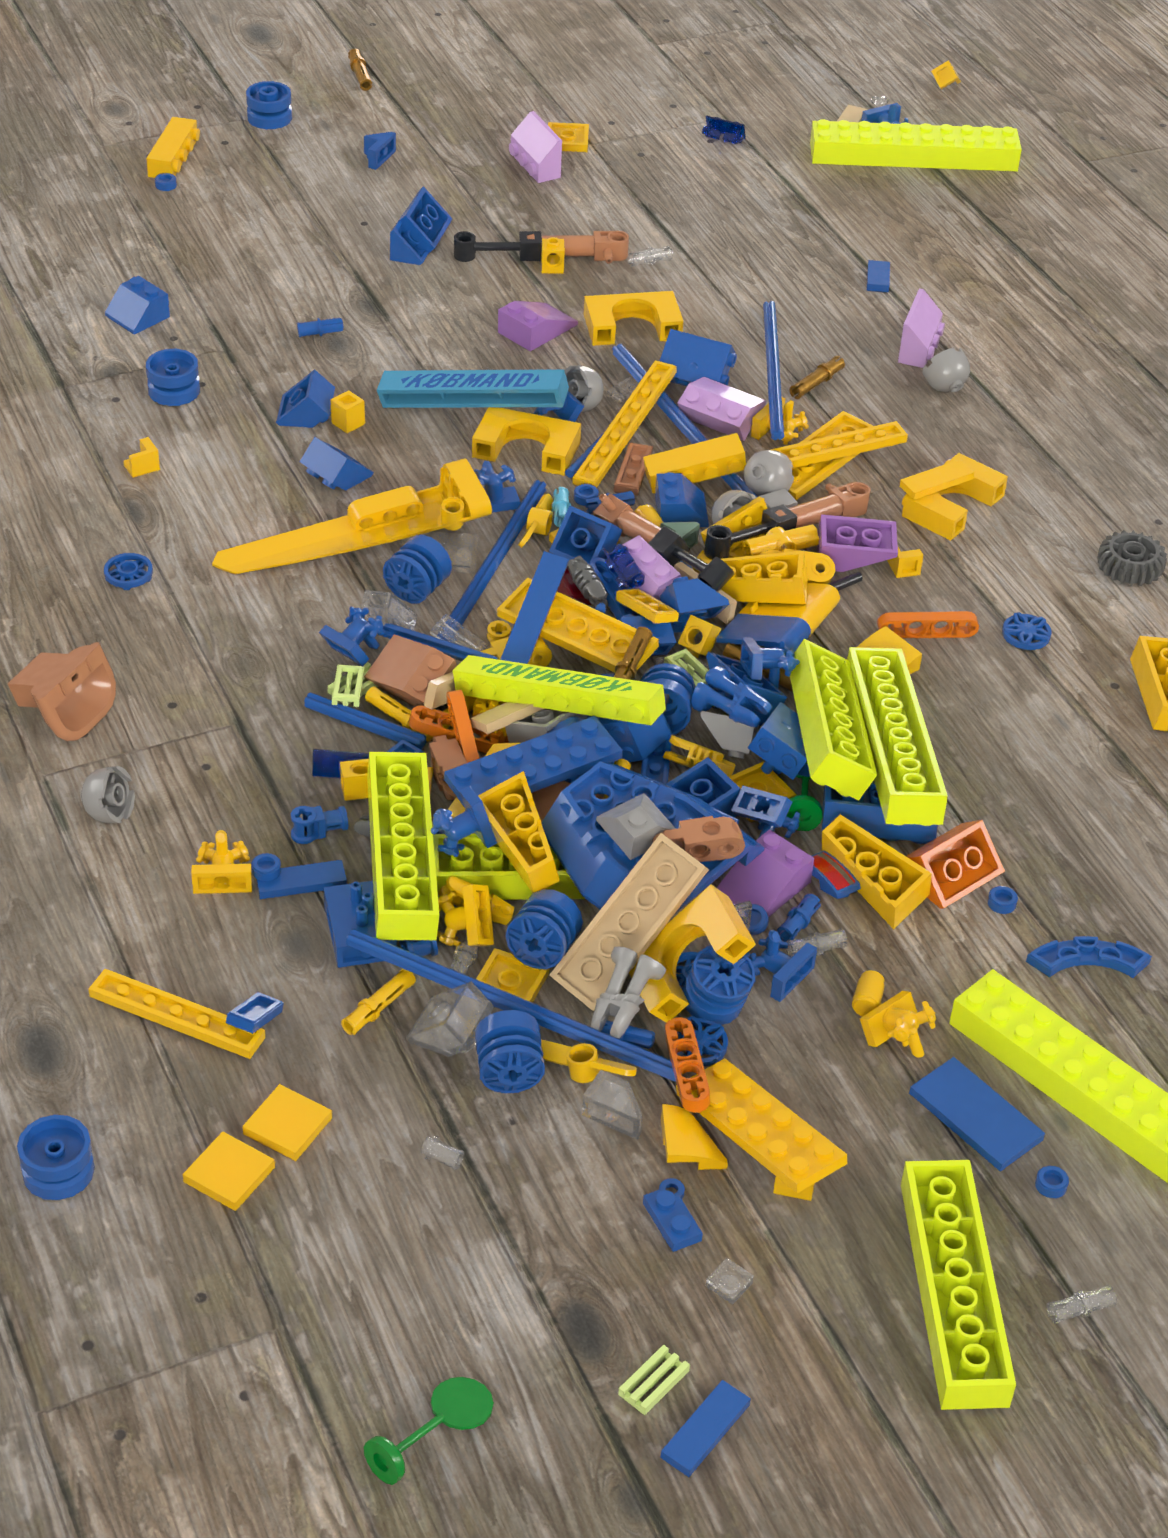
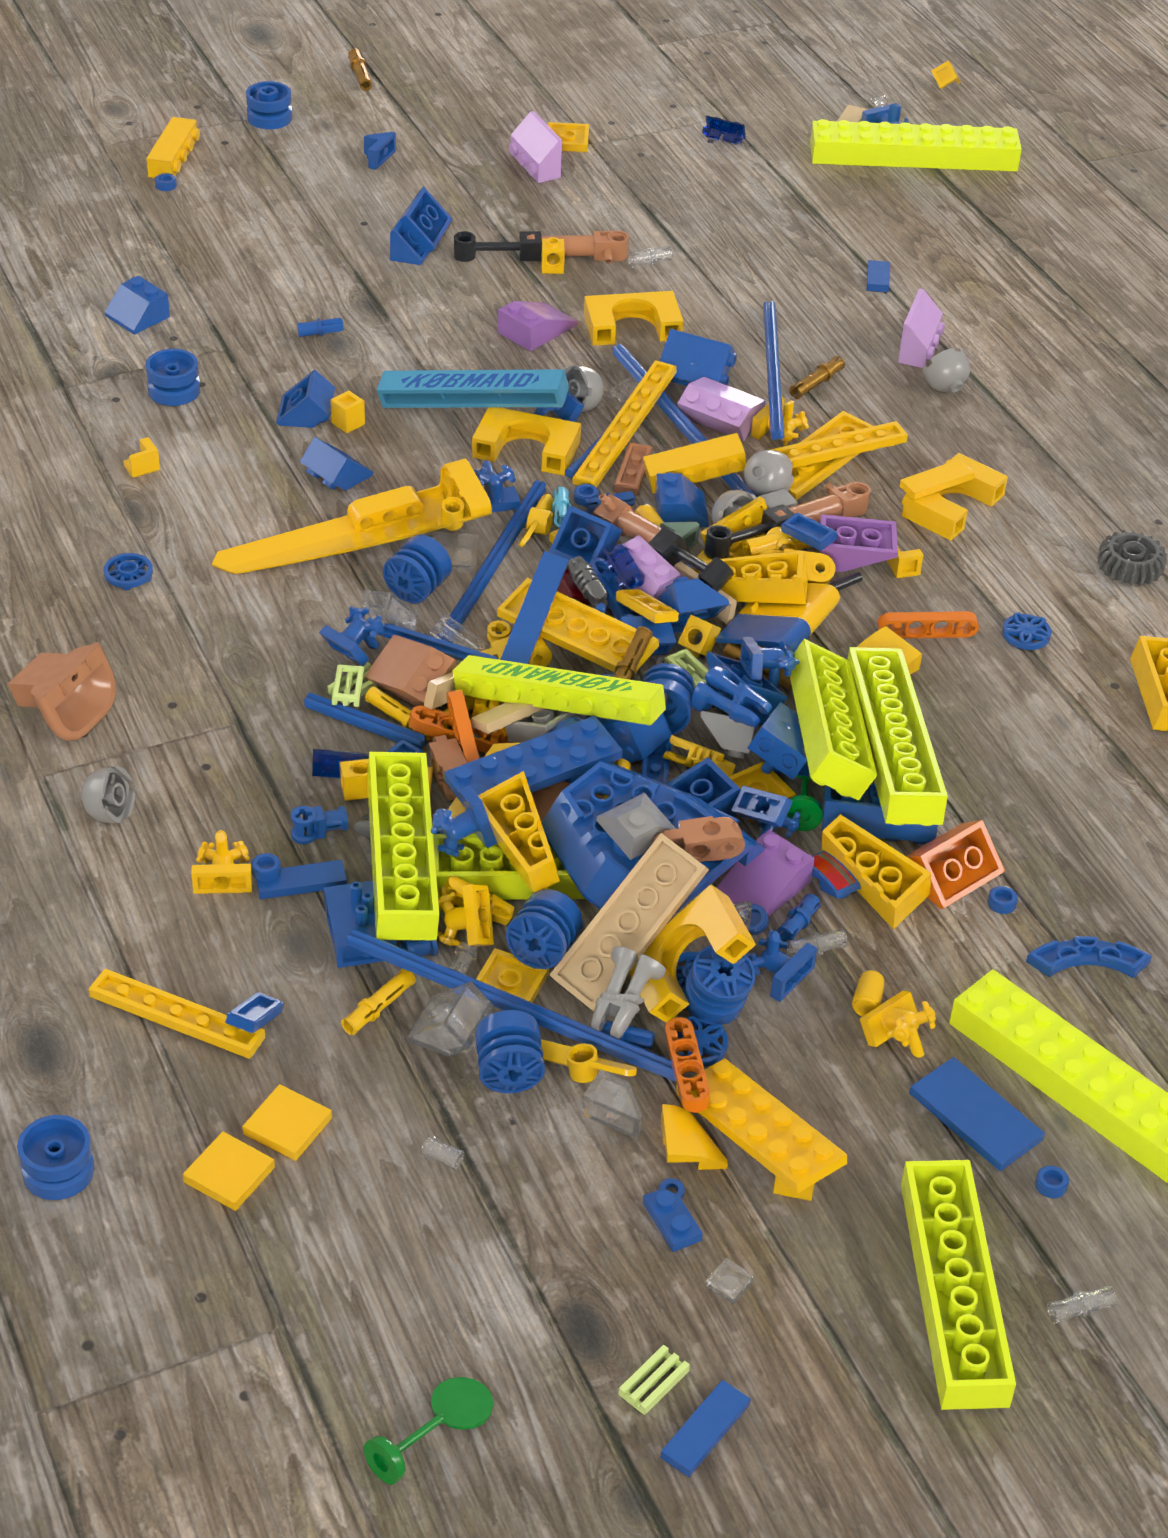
none -> blue tile [781,512,837,551]

